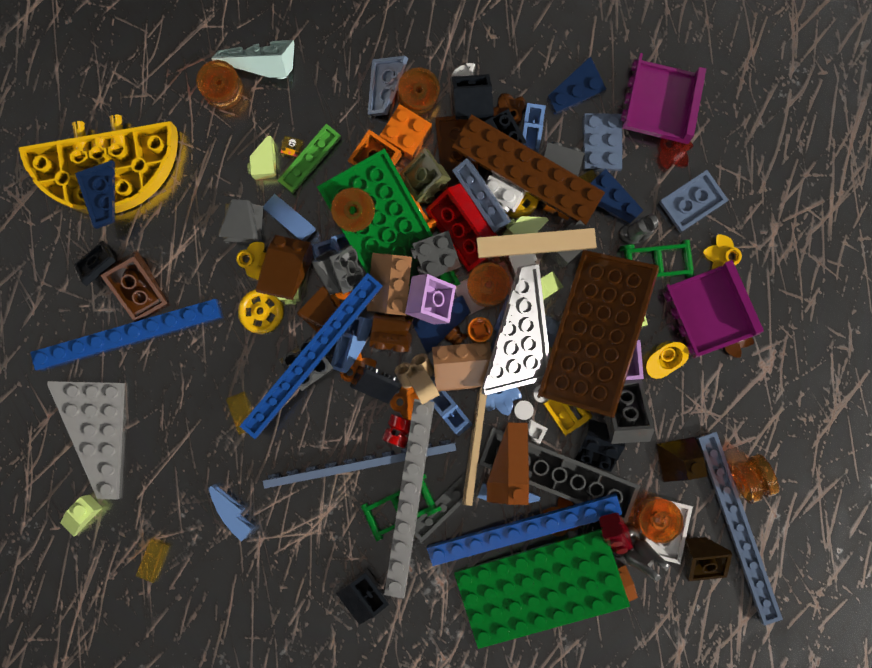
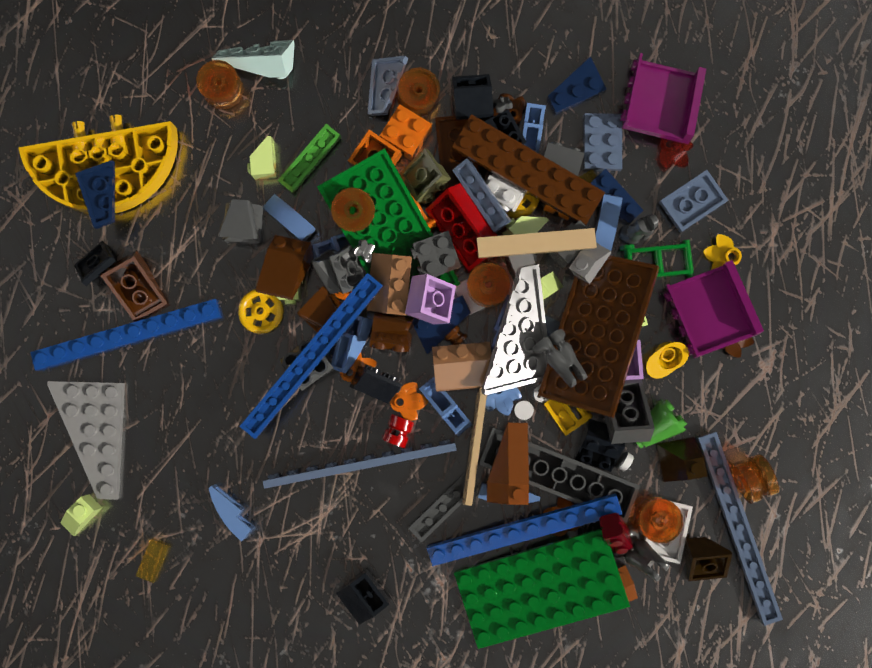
clear yellow tile [226,392,252,435] -> none
yellow plate [236,242,266,280] -> none
clear yellow tile [280,136,304,159] -> none
green piece [361,474,442,542] -> none
light grey plate [384,399,435,599] -> none
tan piece [394,353,440,405] -> none
white tile [451,63,475,77] -> none
orange wheel [467,317,493,343] -> none
white tile [528,420,548,445] -> none
none -> dark grey piece [351,239,375,263]
none -> dark grey piece [493,96,513,113]
none -> dark grey piece [532,329,588,388]
none -> light grey slope [569,243,612,284]
none -> medium blue slope [595,193,623,251]
none -> white tile [616,451,634,472]
none -> bright green cone [636,399,687,448]

